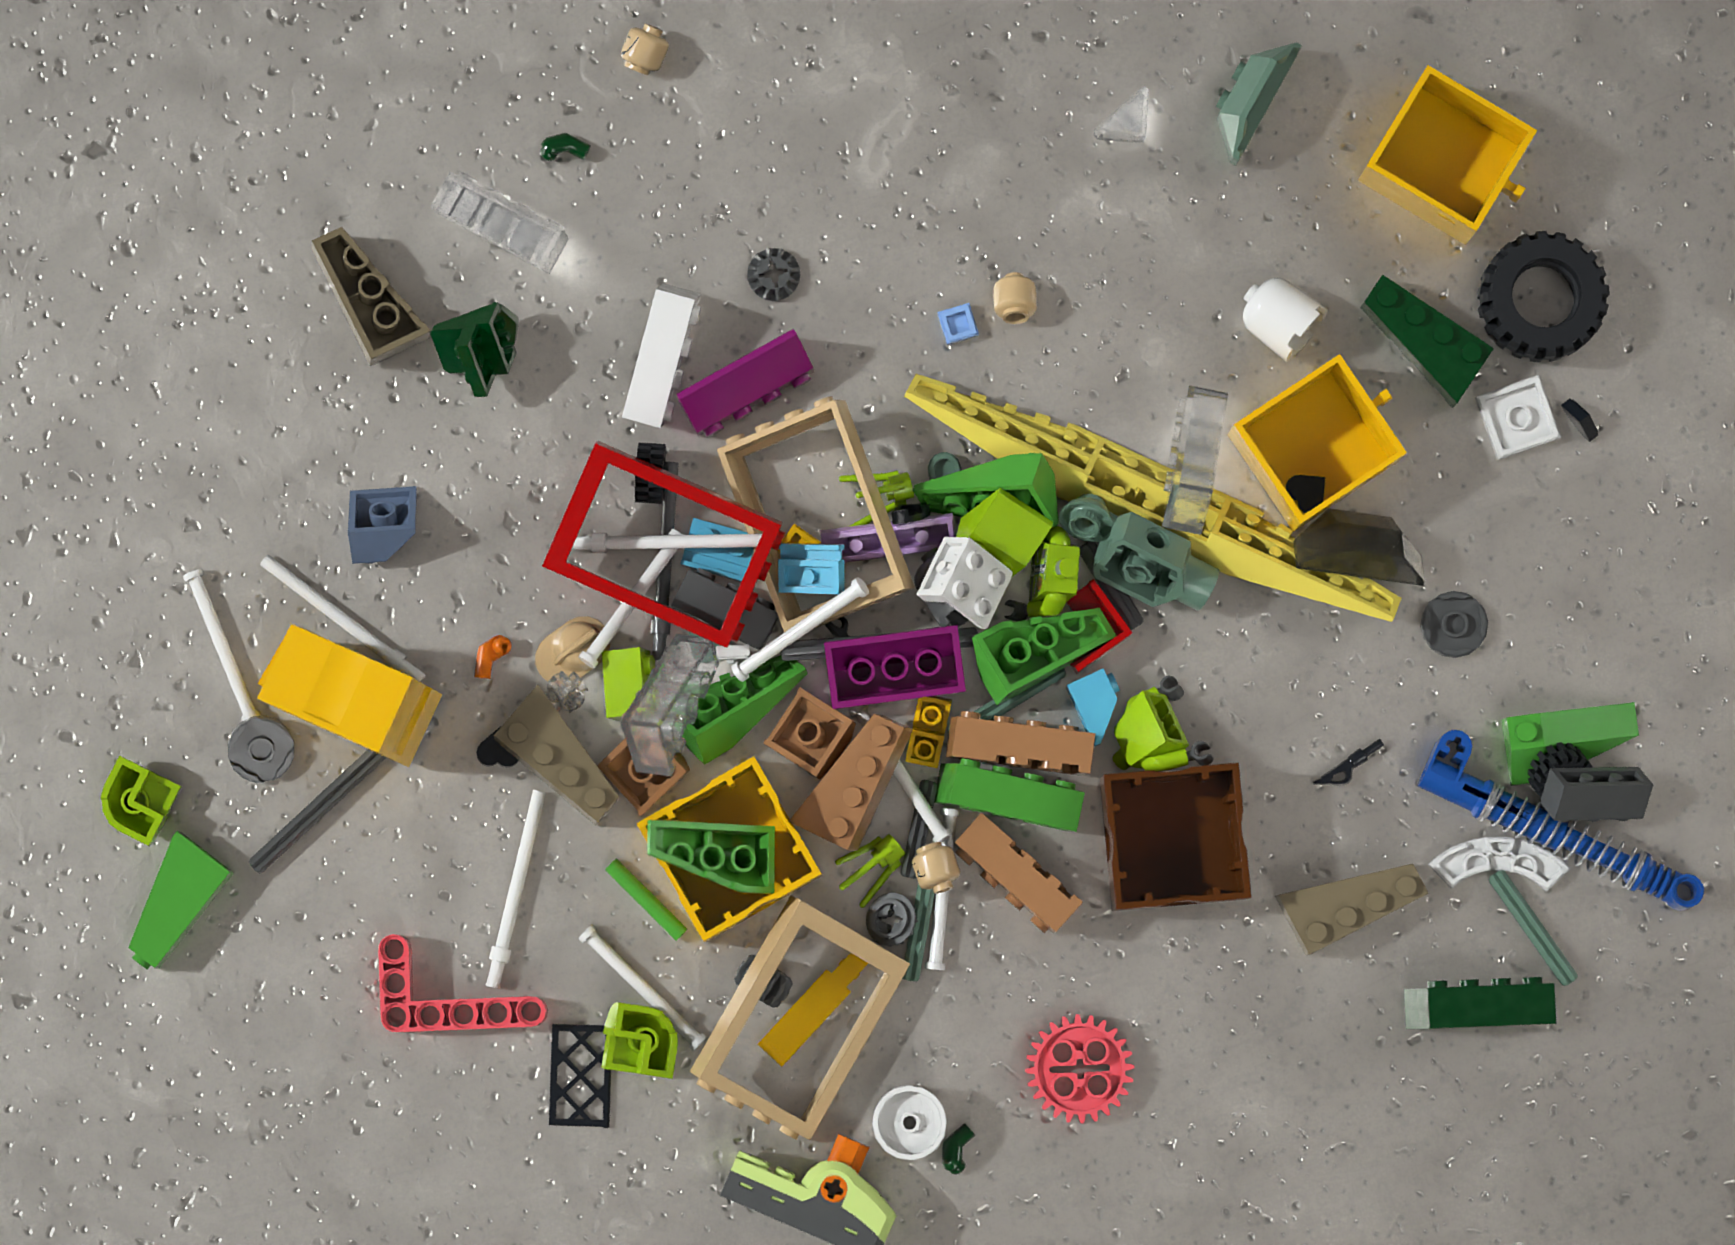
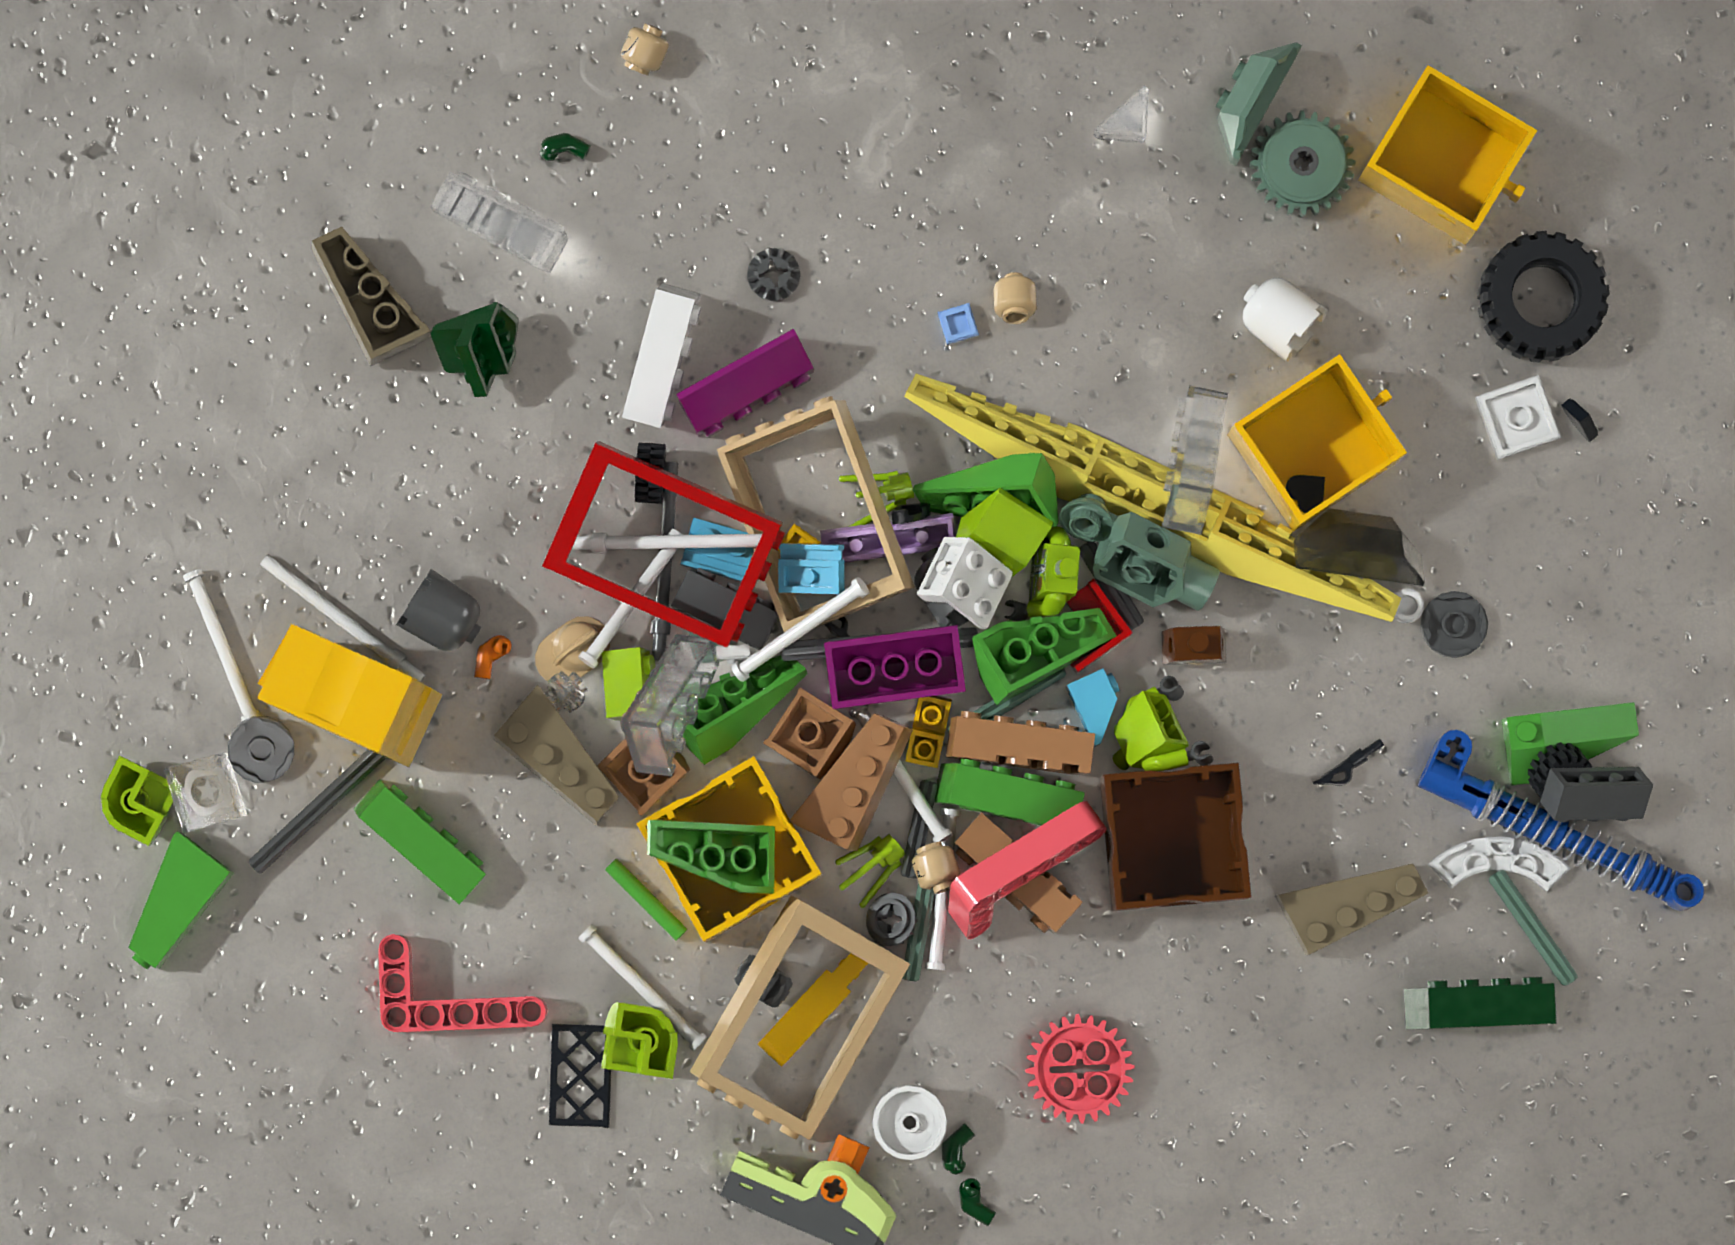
sand blue slope [348,486,417,564] -> none
black tile [476,726,519,768] -> none
white bar [486,790,546,989] -> none
sand green tile [928,452,962,480] -> none
dark green wedge [1360,275,1494,408] -> none
none -> clear tile [164,751,247,833]
none -> bright green wedge [353,779,486,905]
none -> dark grey cylinder [396,569,482,652]
none -> coral beam [948,801,1107,940]
none -> dark green arm [958,1178,996,1226]
none -> reddish brown torso [1161,626,1226,665]
none -> sand green gear [1249,111,1356,217]
none -> white tile [1394,589,1424,623]

